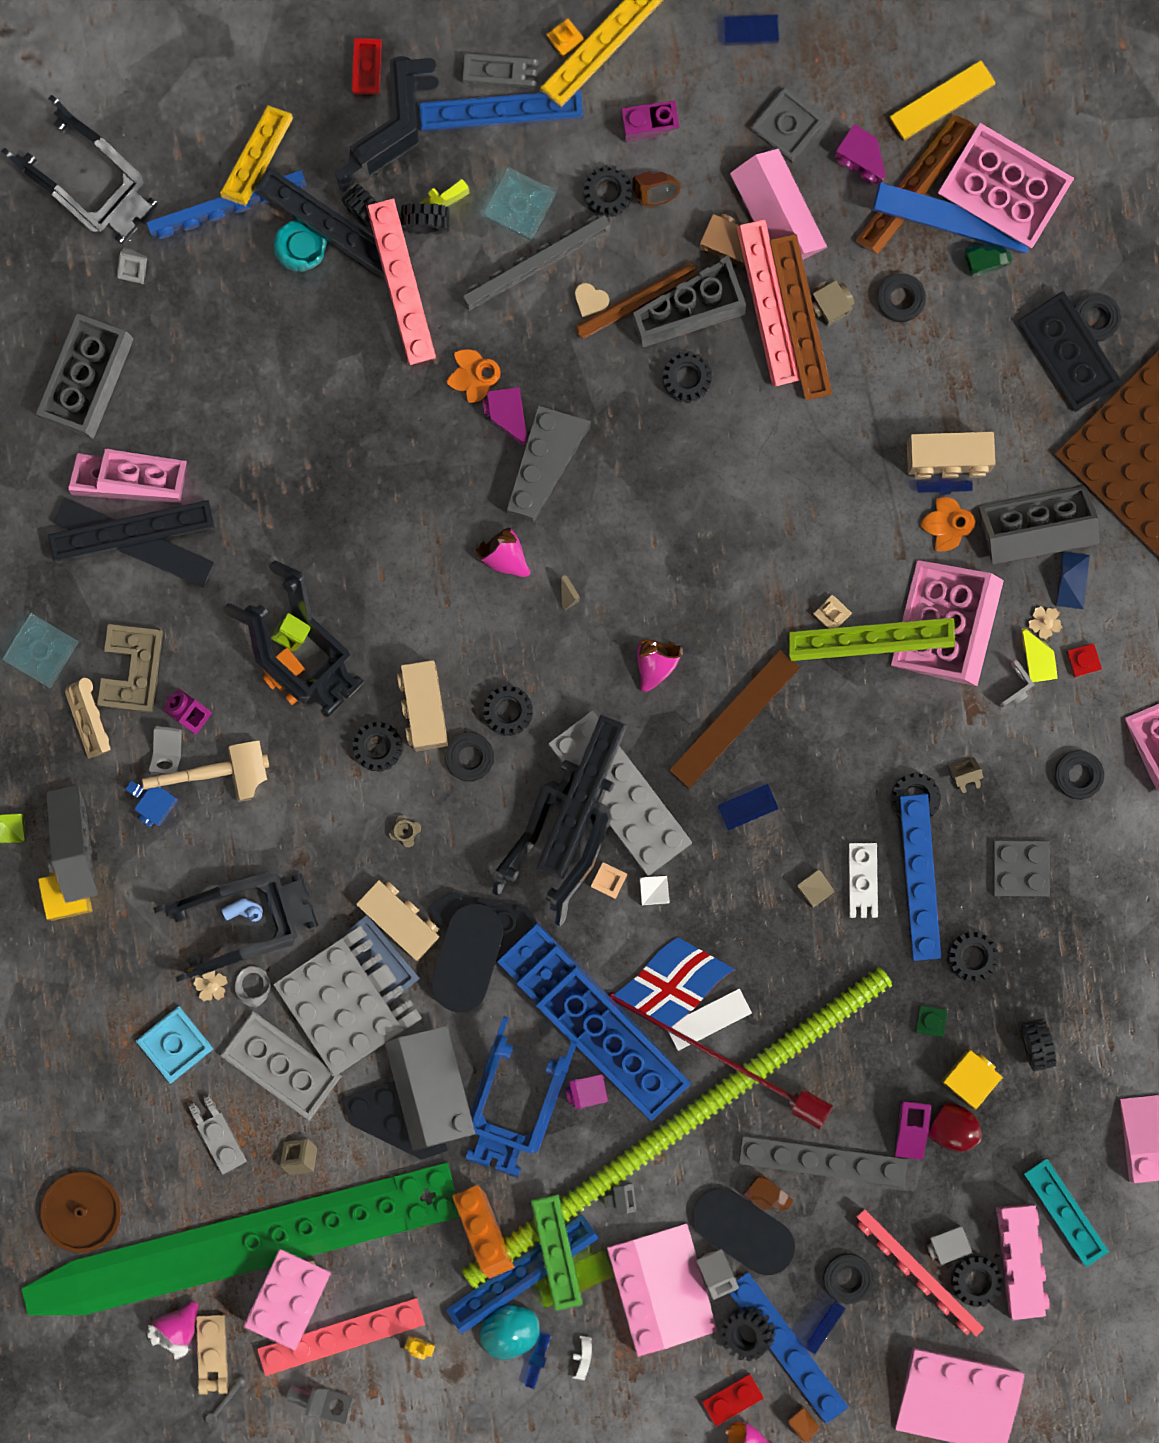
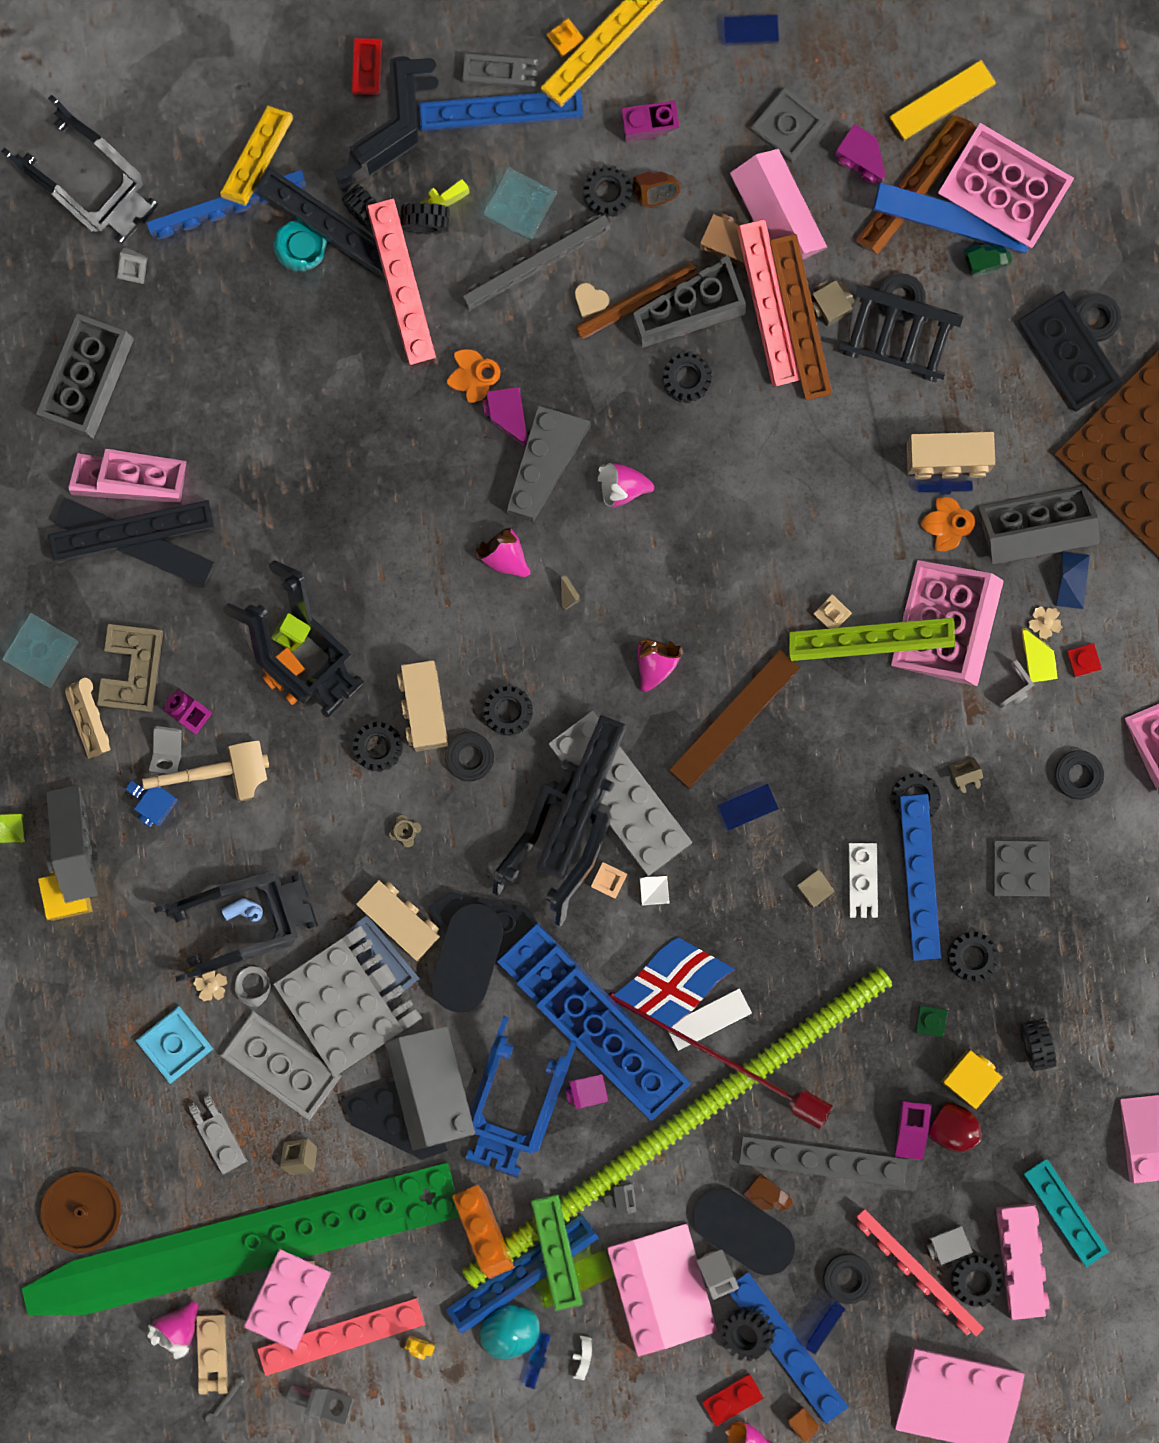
none -> hat [598,463,654,508]
none -> black fence [839,283,963,382]

